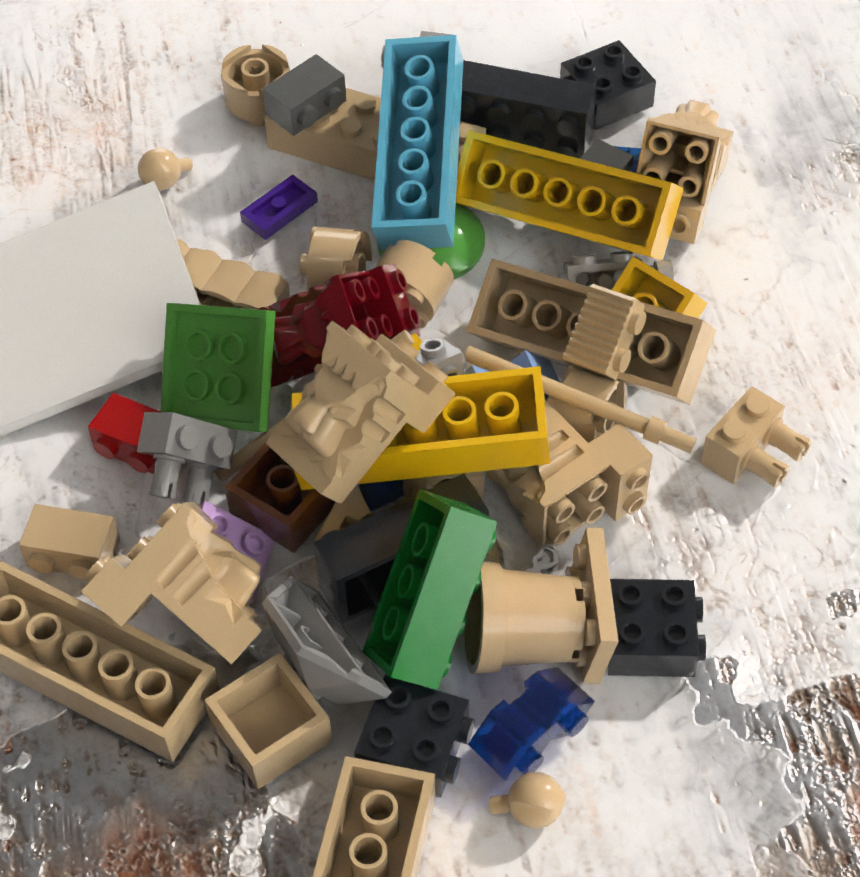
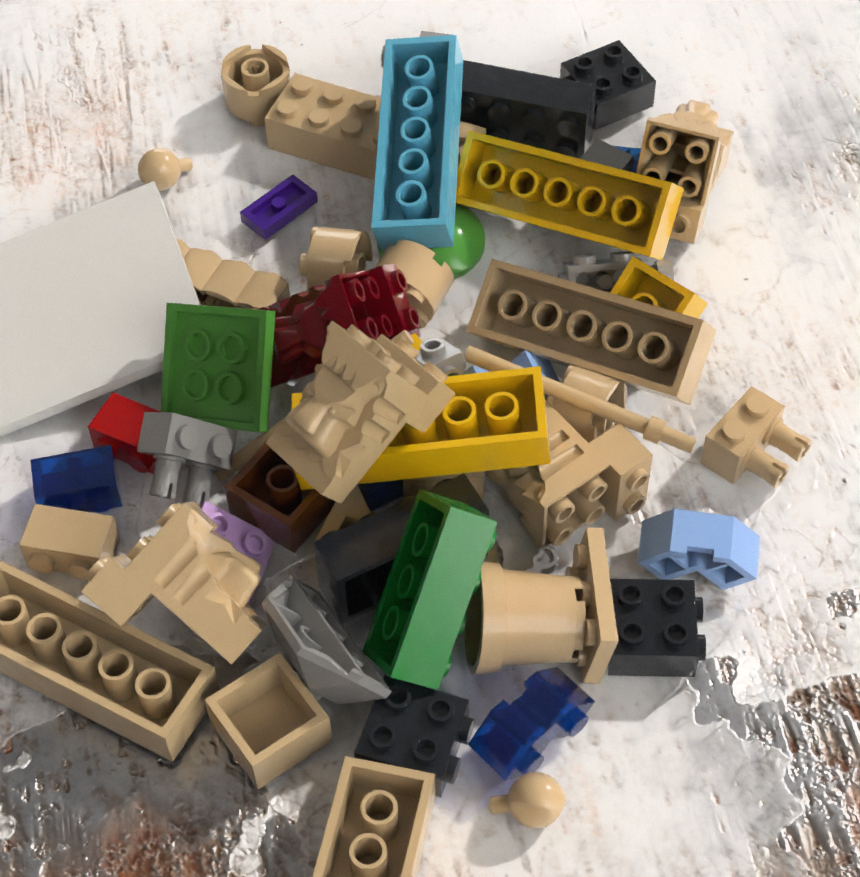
dark grey brick [262,54,347,136] -> none
tan brick [563,284,646,380] -> none
none -> clear blue brick [30,445,123,513]
none -> light blue brick [637,509,760,590]

